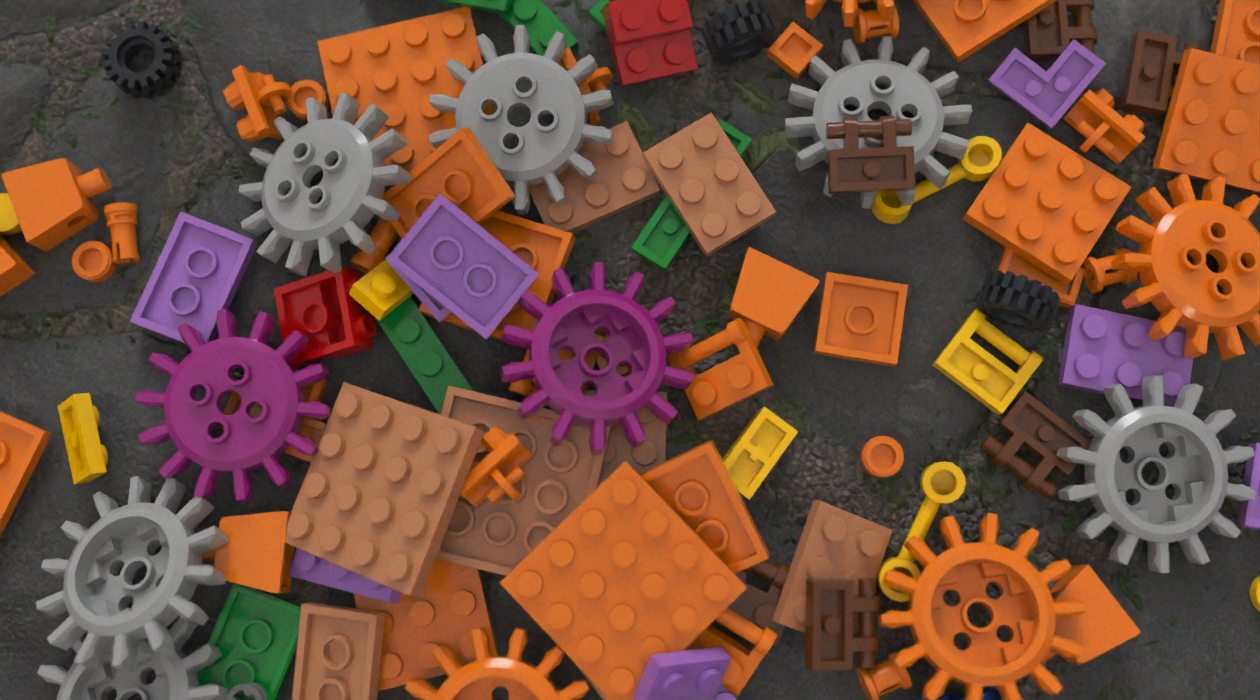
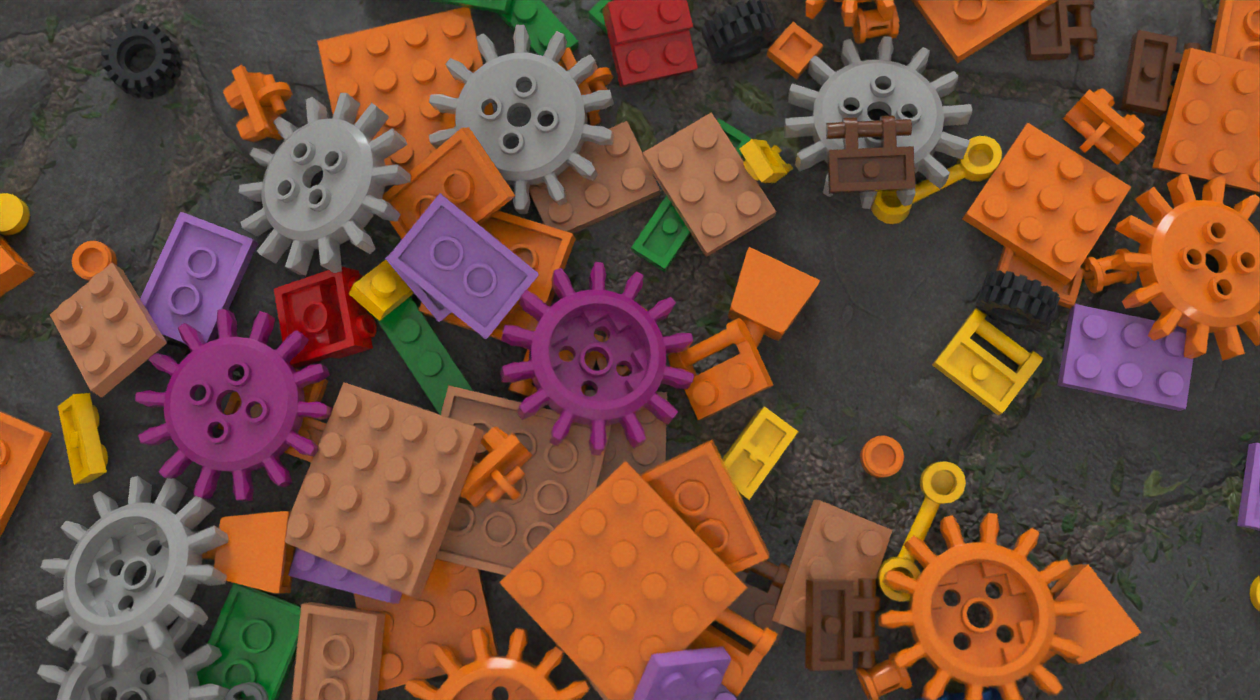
orange torso [1,158,112,252] -> none
orange pin [104,202,140,264] -> none
orange tile [287,79,329,121] -> none
orange pin [350,217,398,274] -> none
orange plate [813,272,908,367] -> none
reddish brown plate [980,391,1091,499] -> none
medium lavender plate [988,39,1106,130] -> none
light grey gear [1057,376,1256,573] -> none
none -> nougat plate [50,262,167,397]
none -> yellow plate [739,139,793,183]

